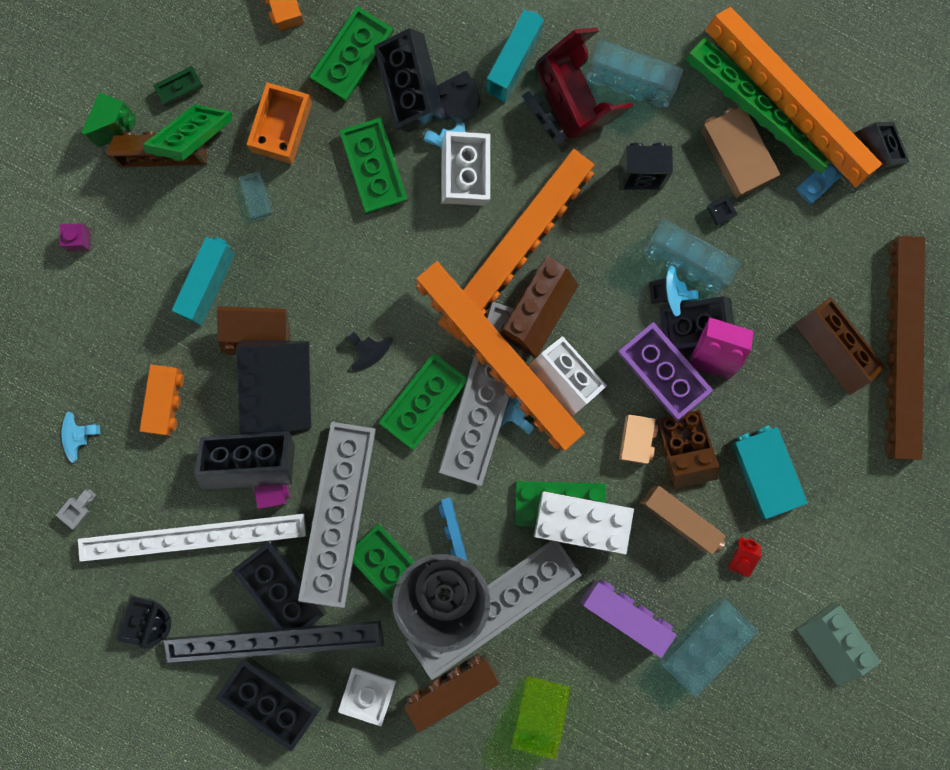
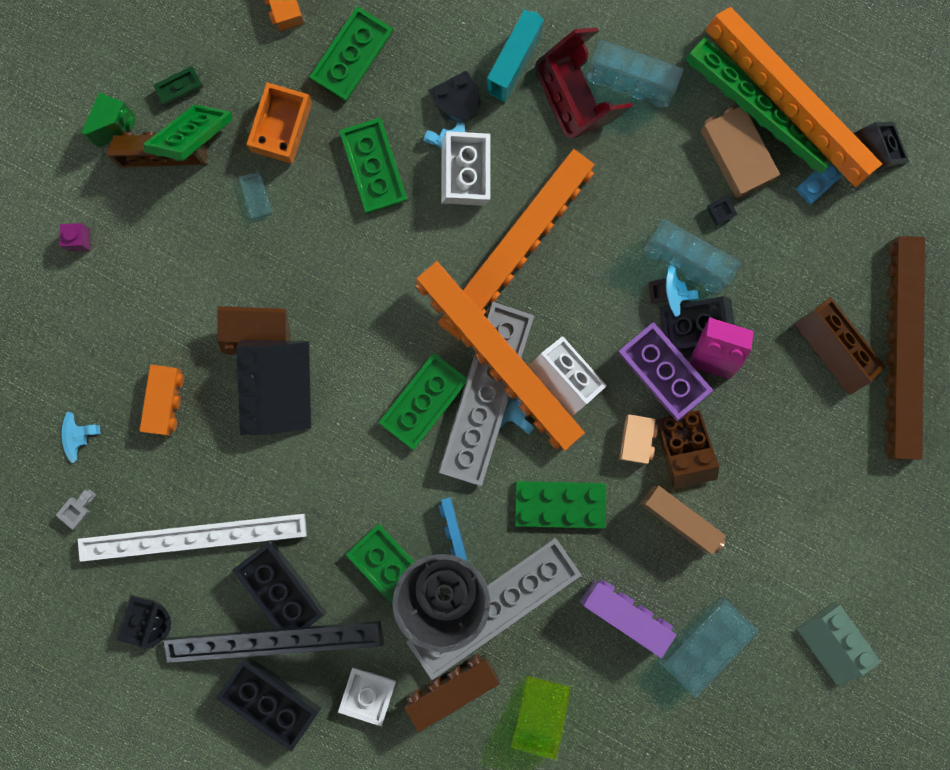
teal brick [171,236,235,326] -> none
black brick [194,431,295,490] -> none
magenta brick [254,485,290,509] -> none
light grey plate [298,422,376,609] -> none
black piece [347,331,393,371] -> none
black brick [374,28,445,132] -> none
reddish brown slope [499,255,579,359] -> none
black wing [522,91,569,152] -> none
white brick [534,492,634,554] -> none
black brick [618,143,673,190] -> none
red bracket [728,537,761,578] -> none
teal brick [731,425,808,519] -> none

